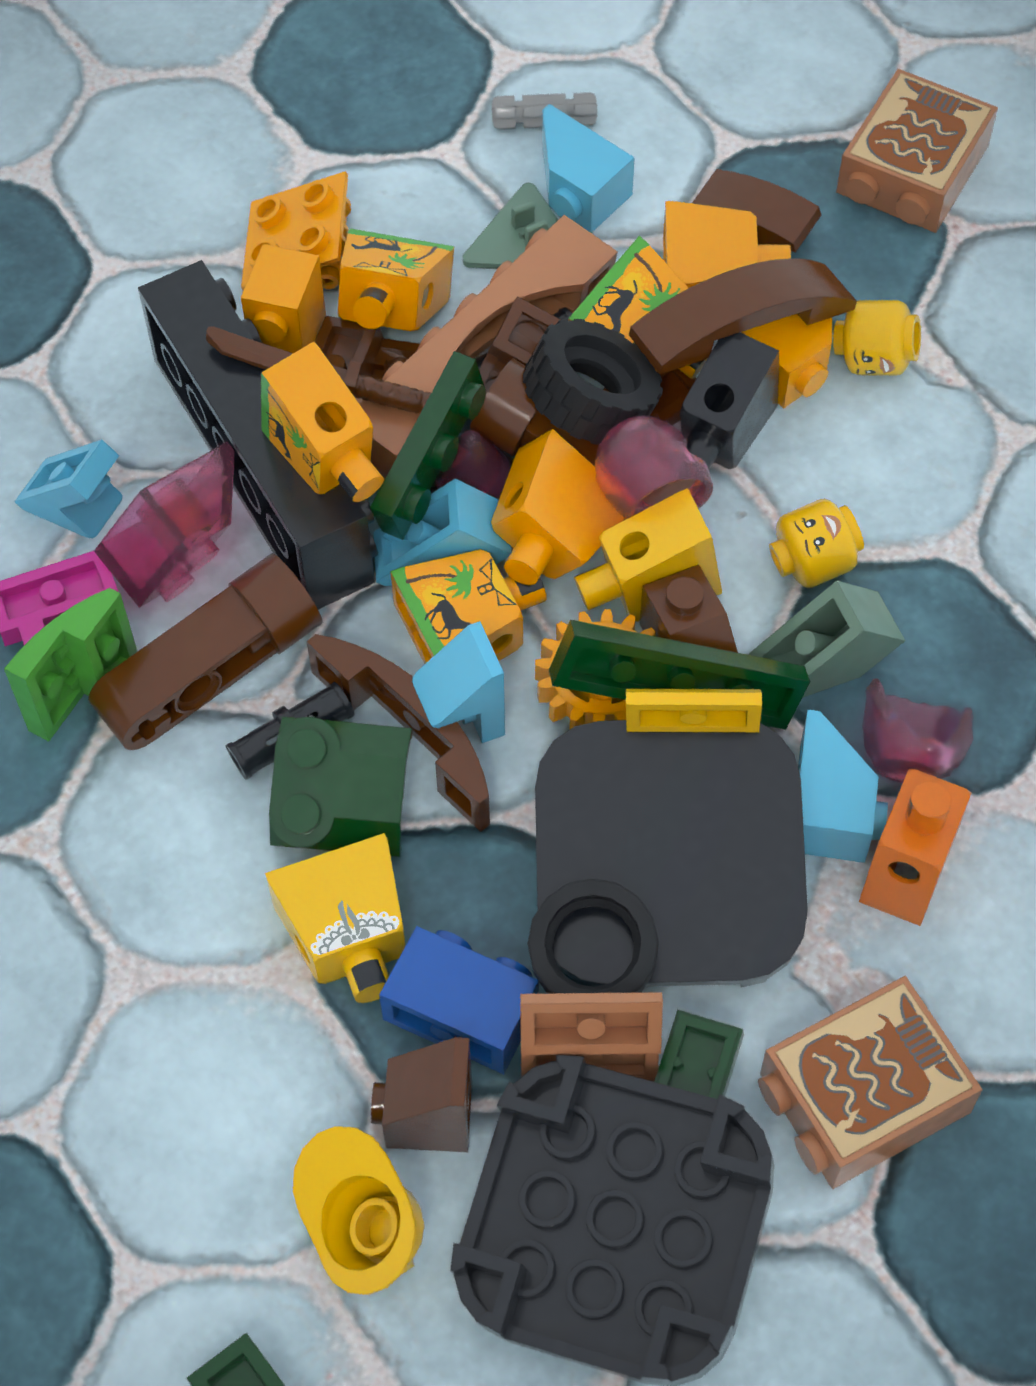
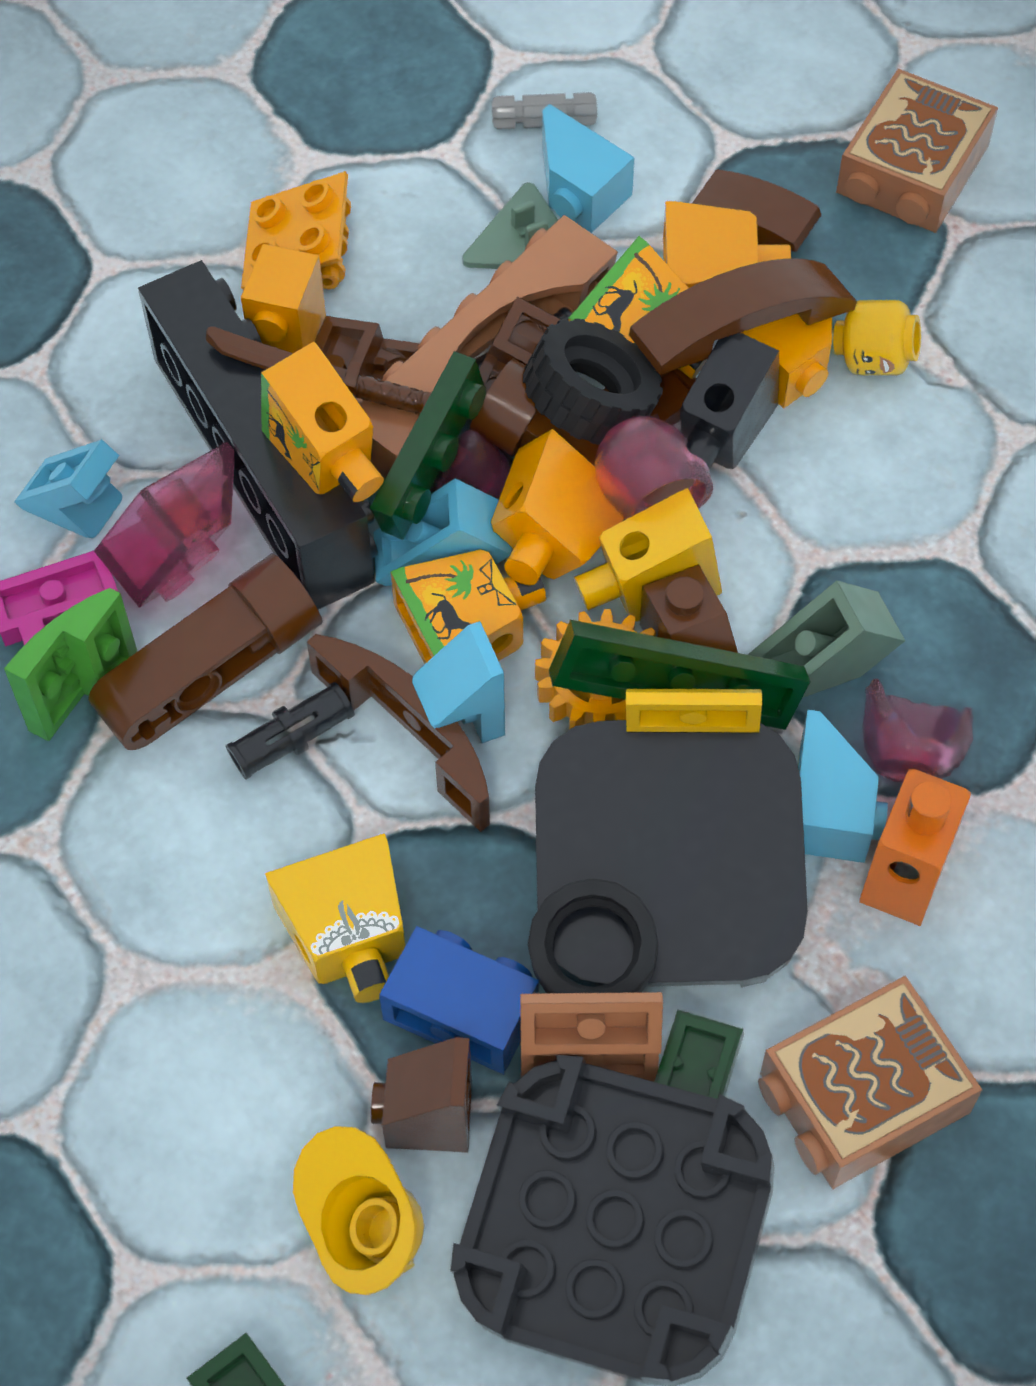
dark green slope [269,716,413,857] -> none
light orange torso [338,228,455,331] -> none
yellow head [769,498,864,588] -> none

